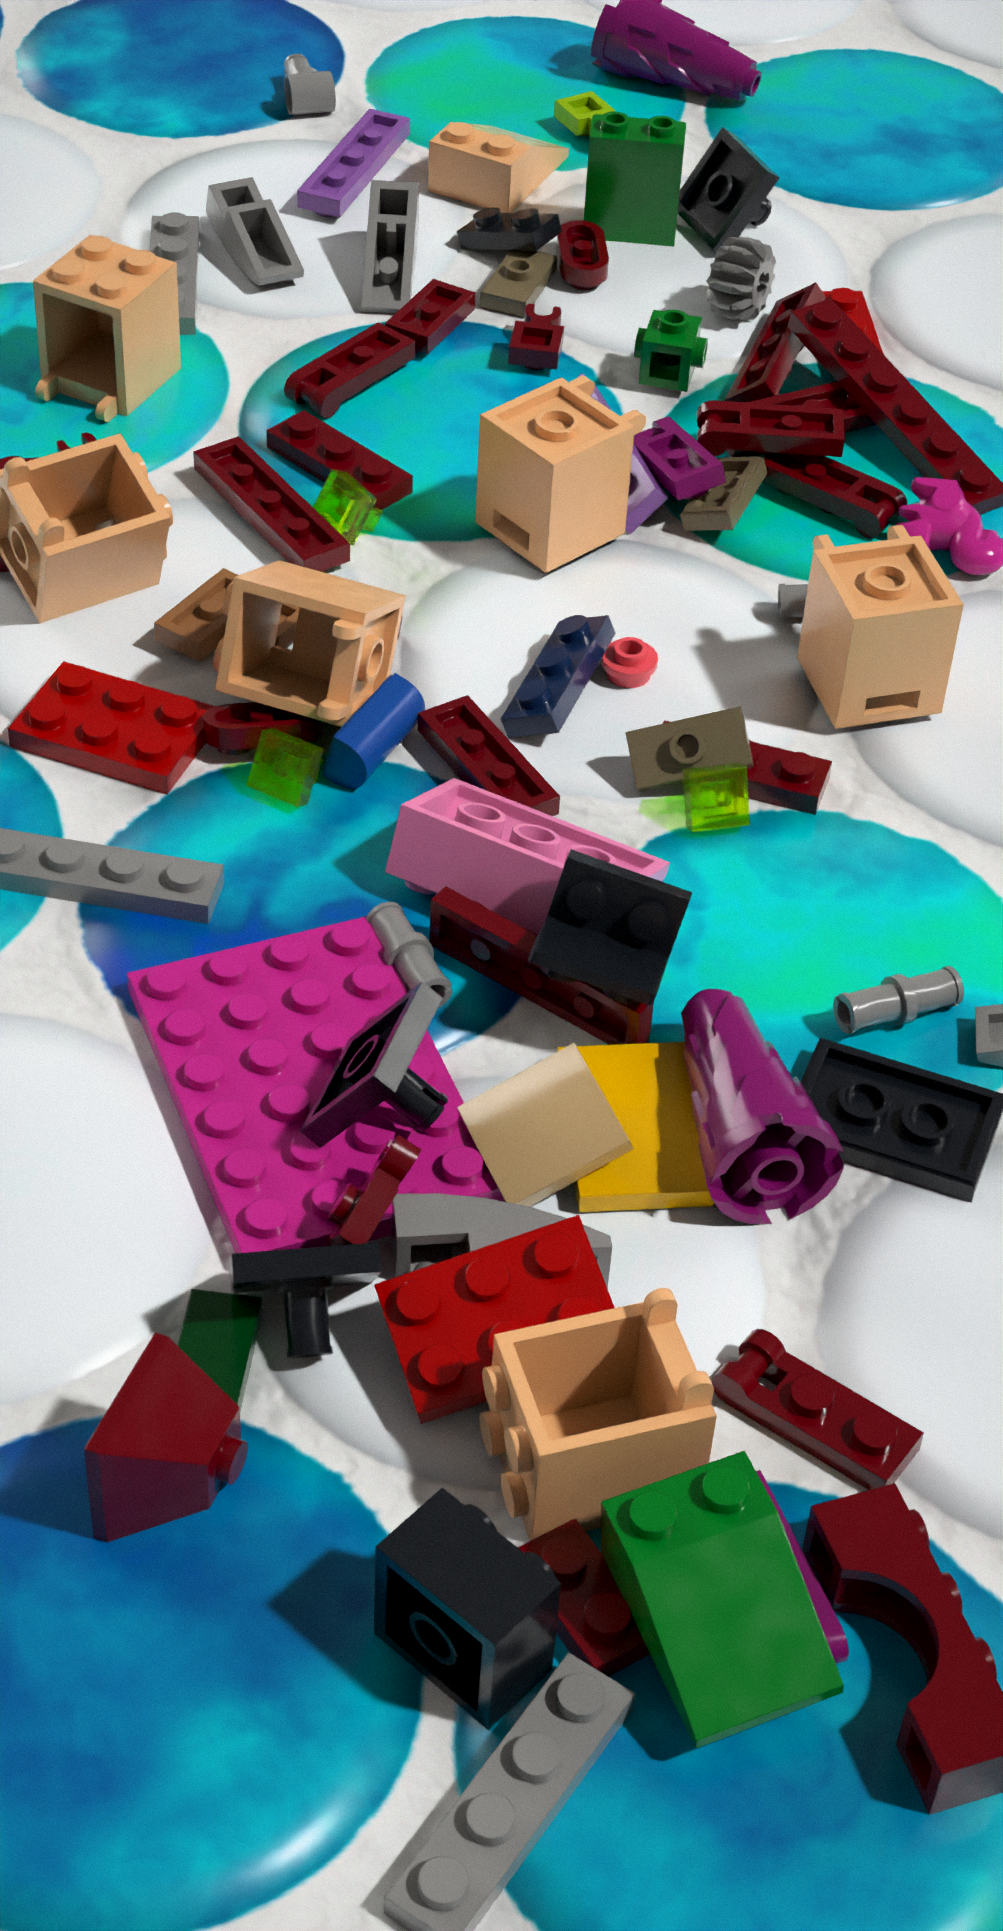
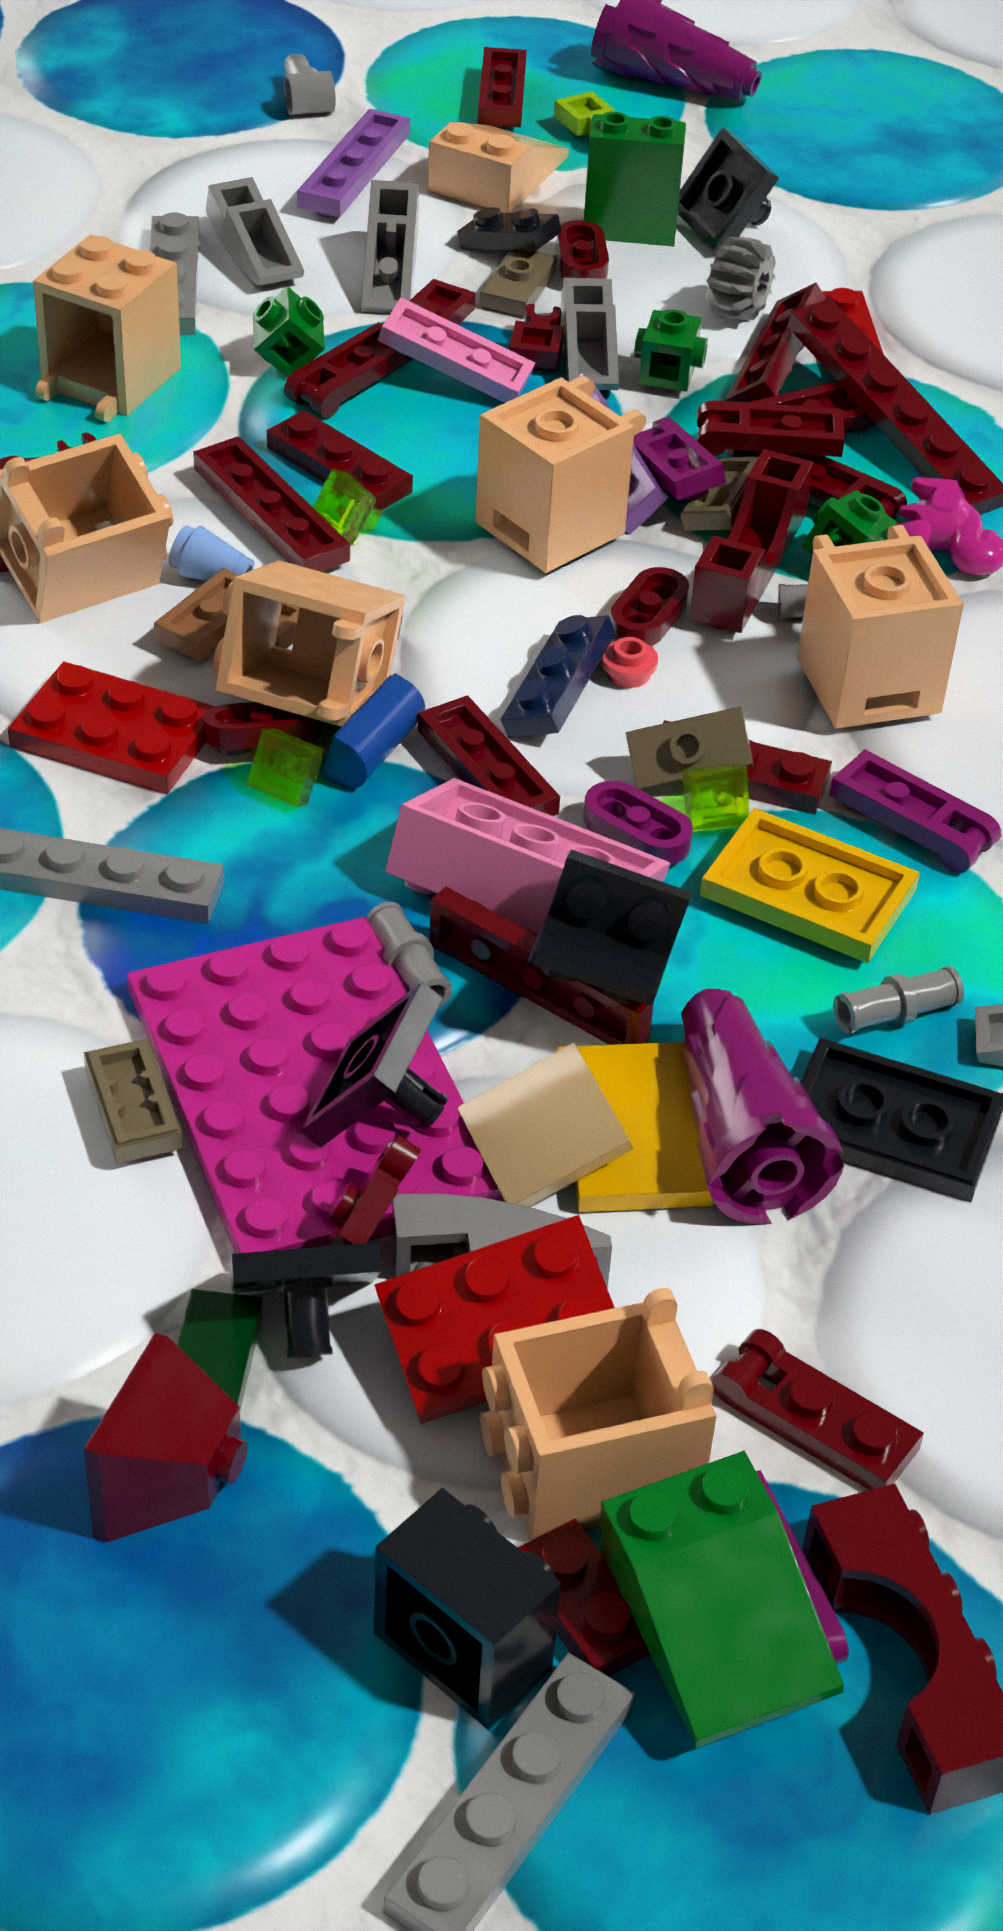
none -> dark tan plate [83,1038,183,1164]
none -> light blue cone [169,525,255,582]
none -> green brick [253,286,325,378]
none -> bright pink plate [378,298,535,403]
none -> dark red plate [477,47,527,129]
none -> light grey slope [560,278,619,390]
none -> magenta plate [583,781,693,865]
none -> dark red plate [610,567,689,646]
none -> dark red arch [689,449,814,633]
none -> yellow plate [700,808,920,963]
none -> green brick [802,490,897,555]
none -> magenta plate [829,749,1001,873]

